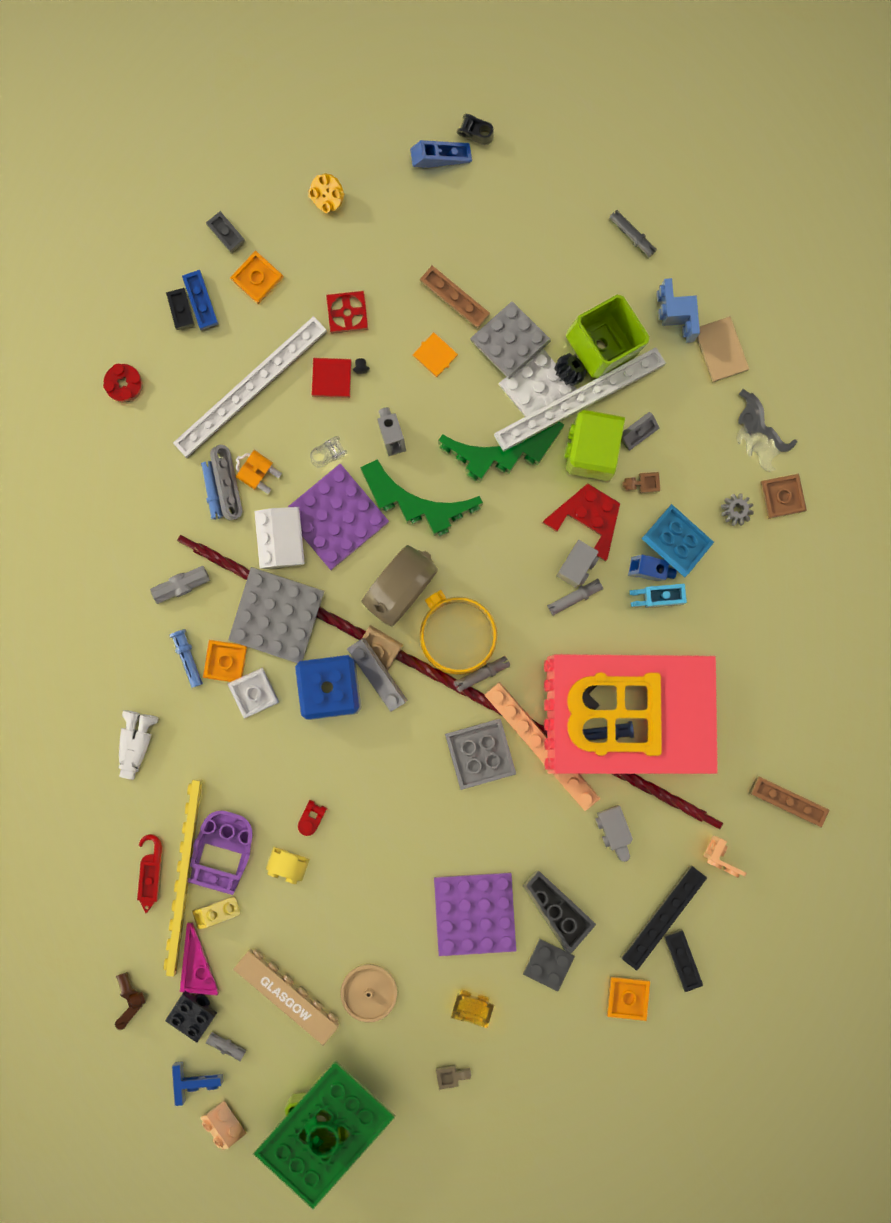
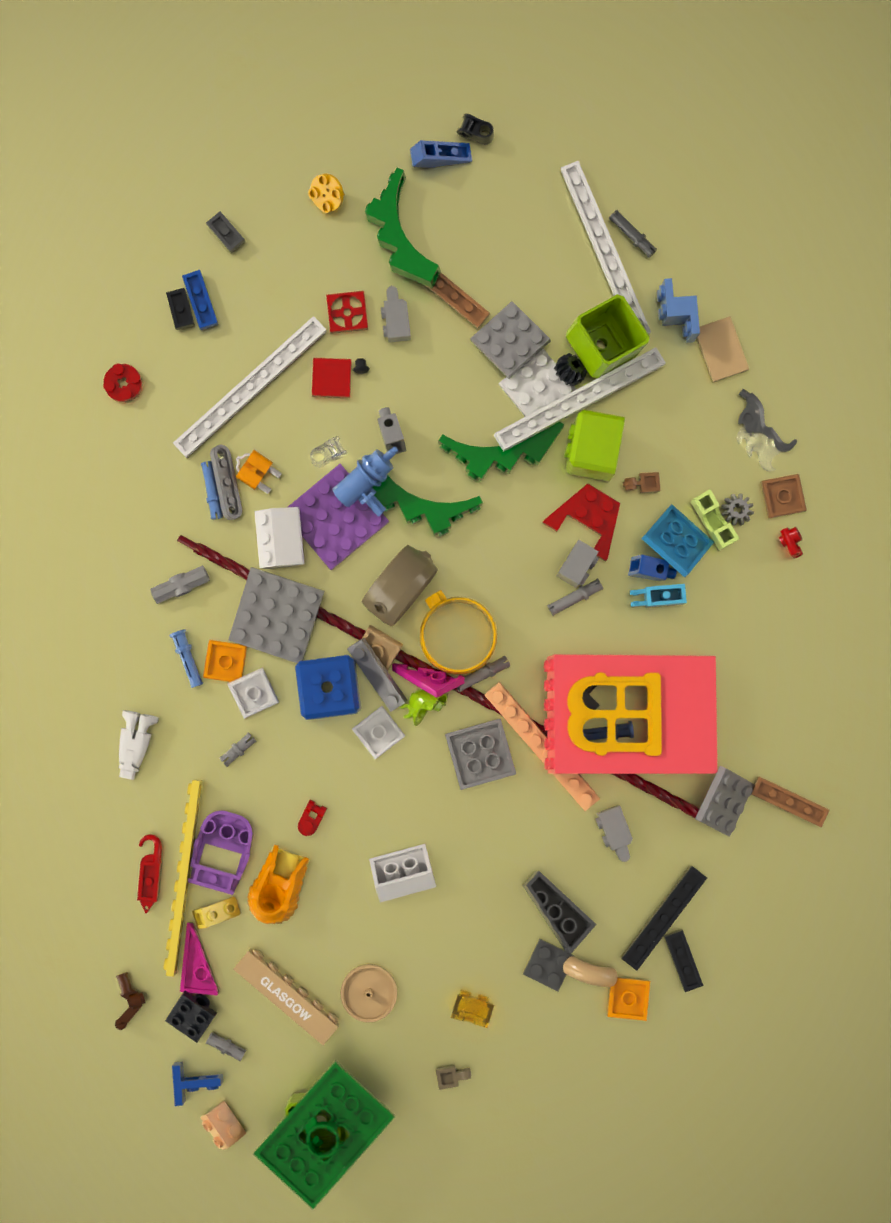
light orange tile [230,250,284,304] -> none
light orange piece [413,332,458,377] -> none
medium lavender plate [434,872,516,956] -> none
light grey plate [622,412,659,450] -> none
light nougat bracket [704,836,747,878] -> none
none -> light grey pin [219,732,257,767]
none -> light orange piece [247,845,309,924]
none -> medium blue piece [332,446,398,516]
none -> white tile [352,706,405,759]
none -> green arch [365,167,441,289]
none -> white slope [369,844,436,902]
none -> light grey hinge [381,285,411,343]
none -> dark pink wing [392,663,465,698]
none -> lime helmet [400,689,448,726]
none -> white plate [560,161,651,334]
none -> tan cylinder [563,956,617,987]
none -> yellowish green arch [690,489,740,551]
none -> light grey plate [695,766,754,837]
none -> red plate [779,527,803,558]

